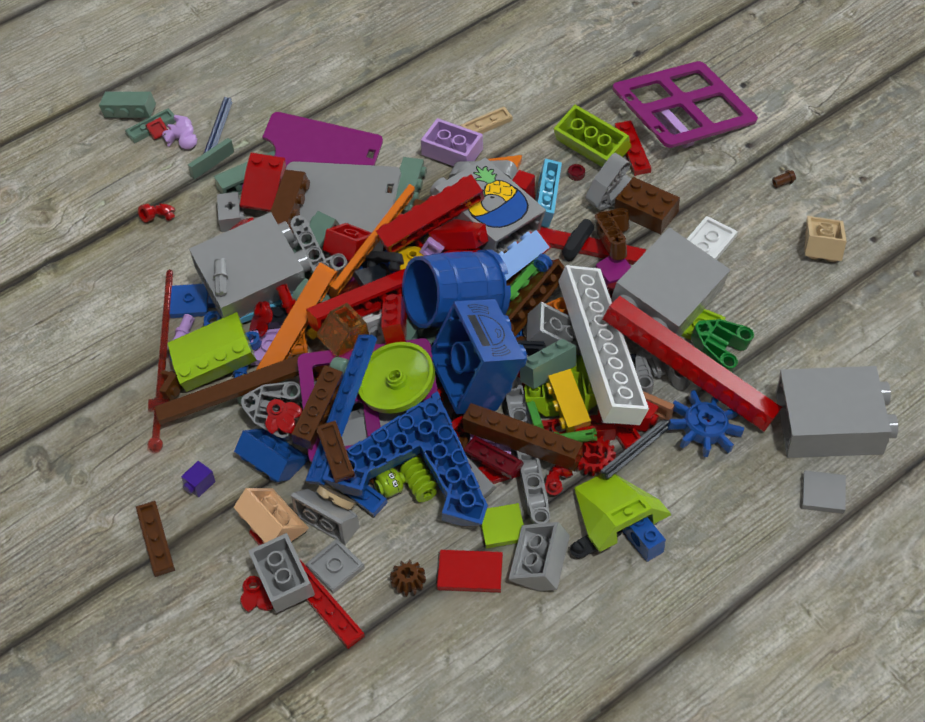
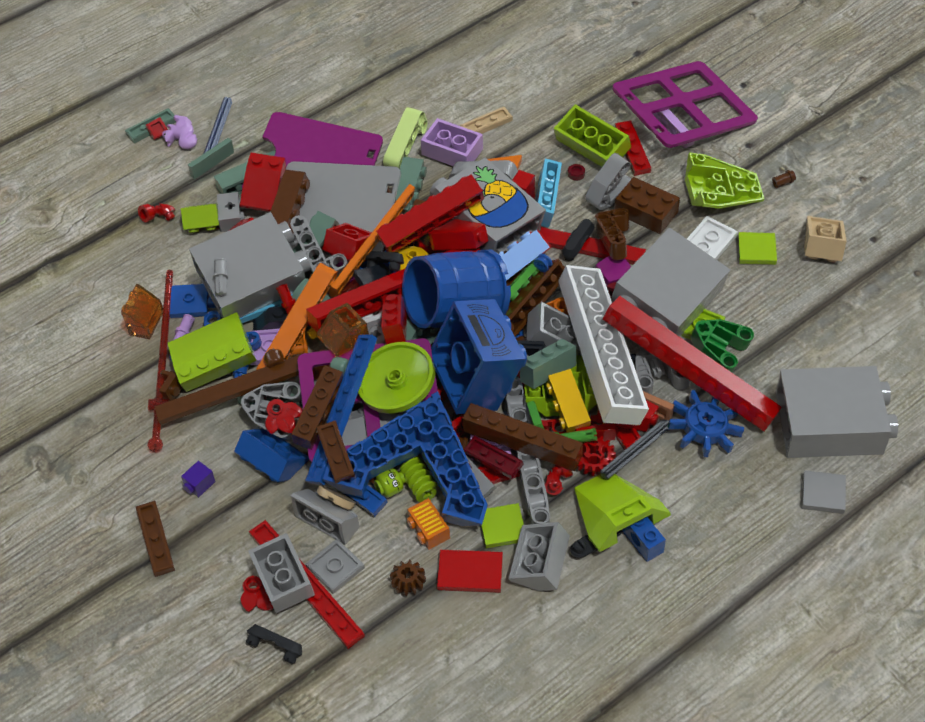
sand green brick [99,92,156,118] -> none
light nougat slope [234,488,309,543] -> none
red plate [249,301,273,337] -> none
lavender tile [419,237,445,256] -> none
none -> clear orange slope [121,284,164,340]
none -> lime slope [180,203,219,232]
none -> black piece [246,624,302,664]
none -> reddish brown piece [264,349,285,368]
none -> yellowish green beam [383,107,428,169]
none -> orange brick [406,498,450,550]
none -> lime wedge [685,152,765,208]
none -> lime tile [738,232,777,265]

